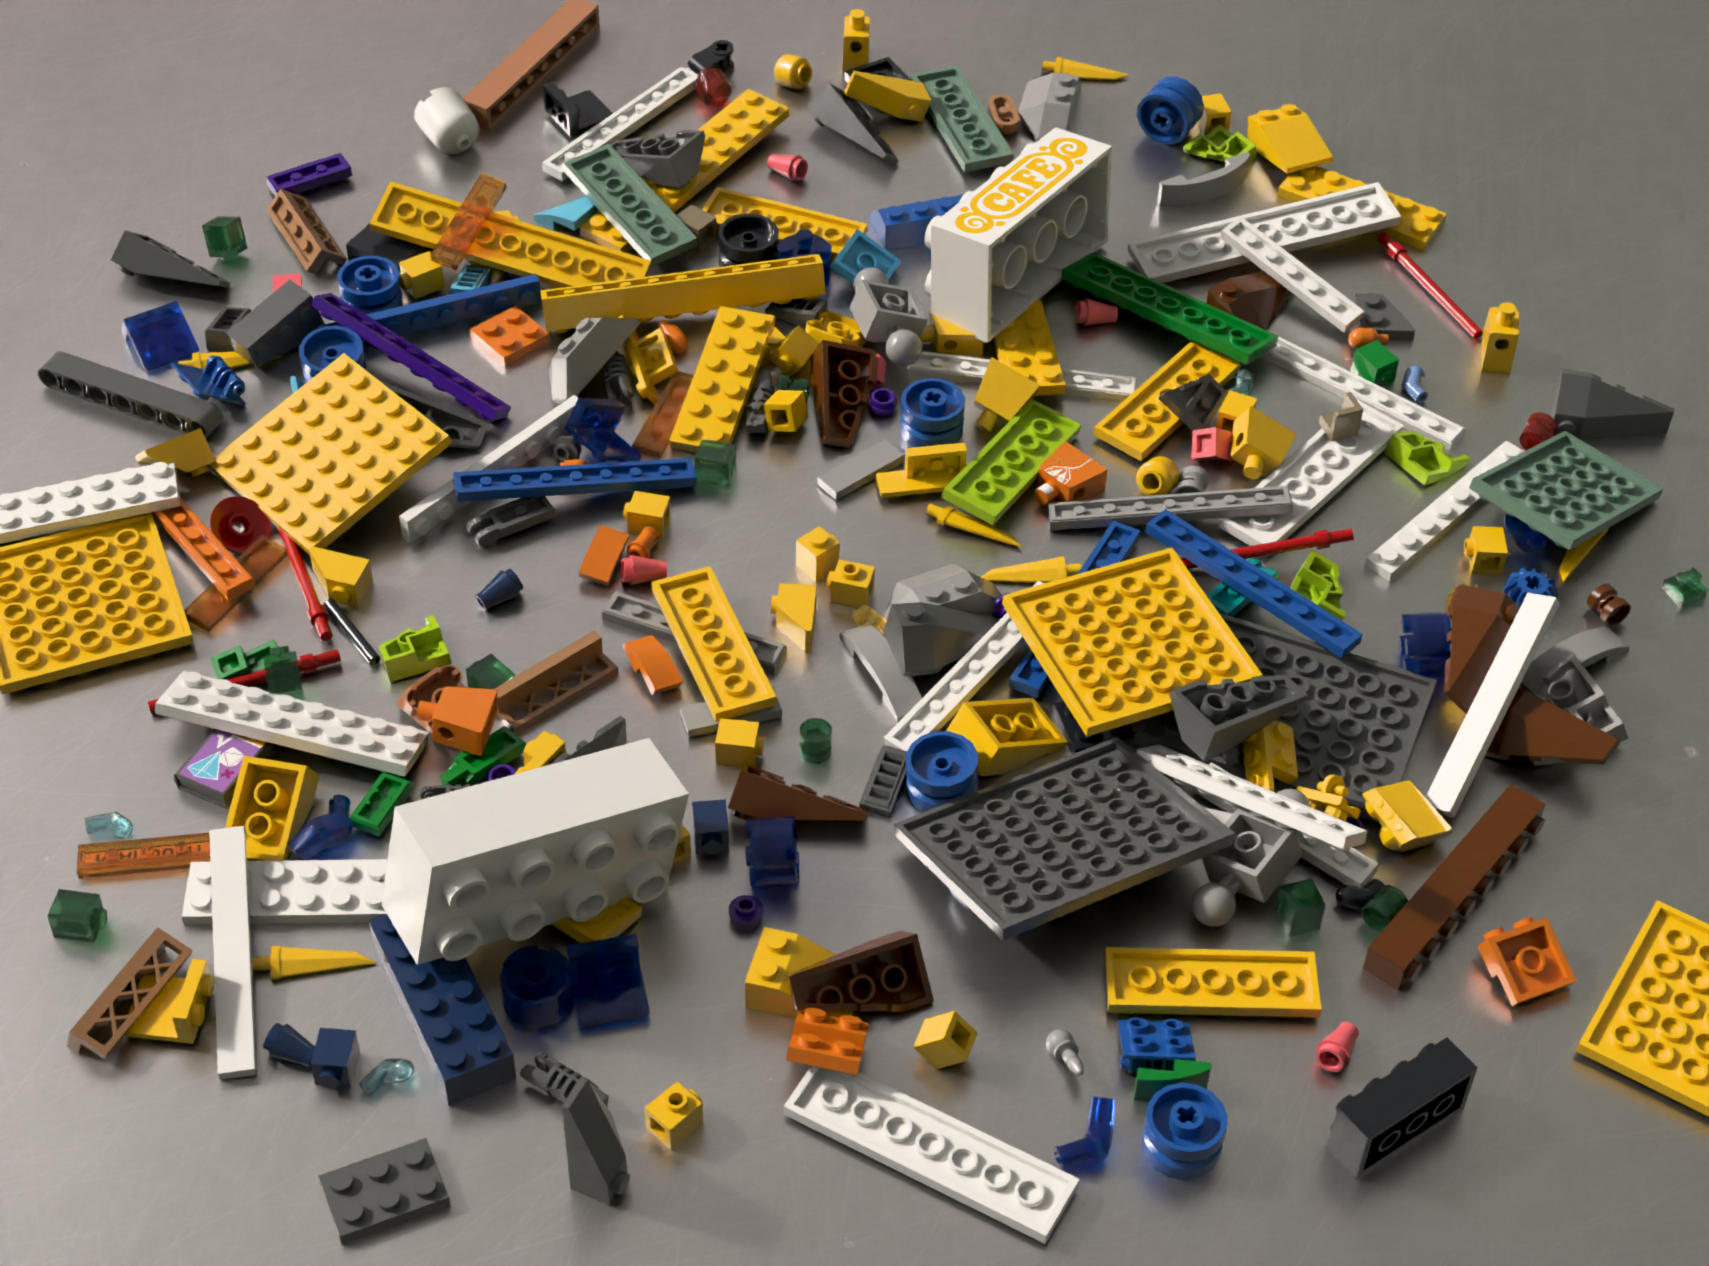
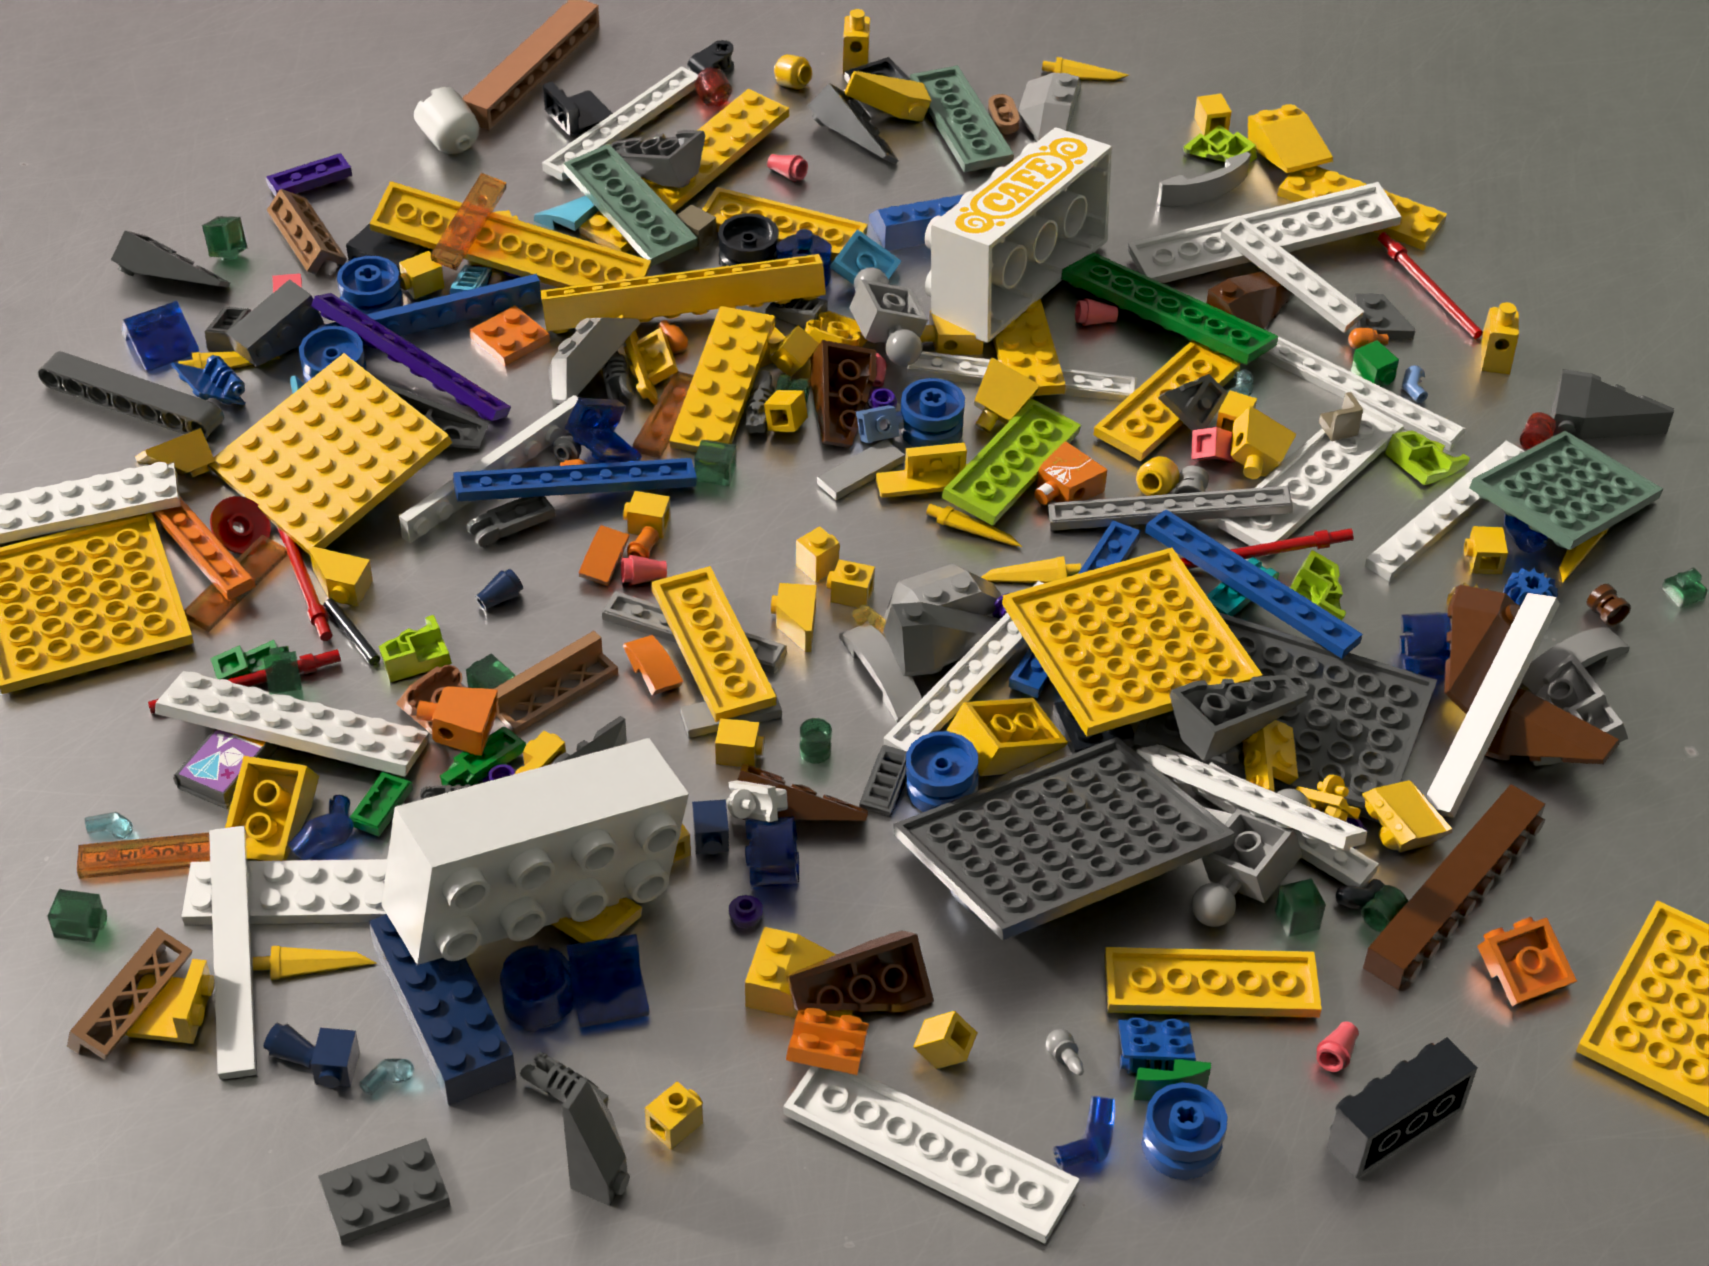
blue wheel [1137,76,1204,144] -> none
none -> white hips [727,780,788,822]
none -> medium blue brick [856,405,904,443]

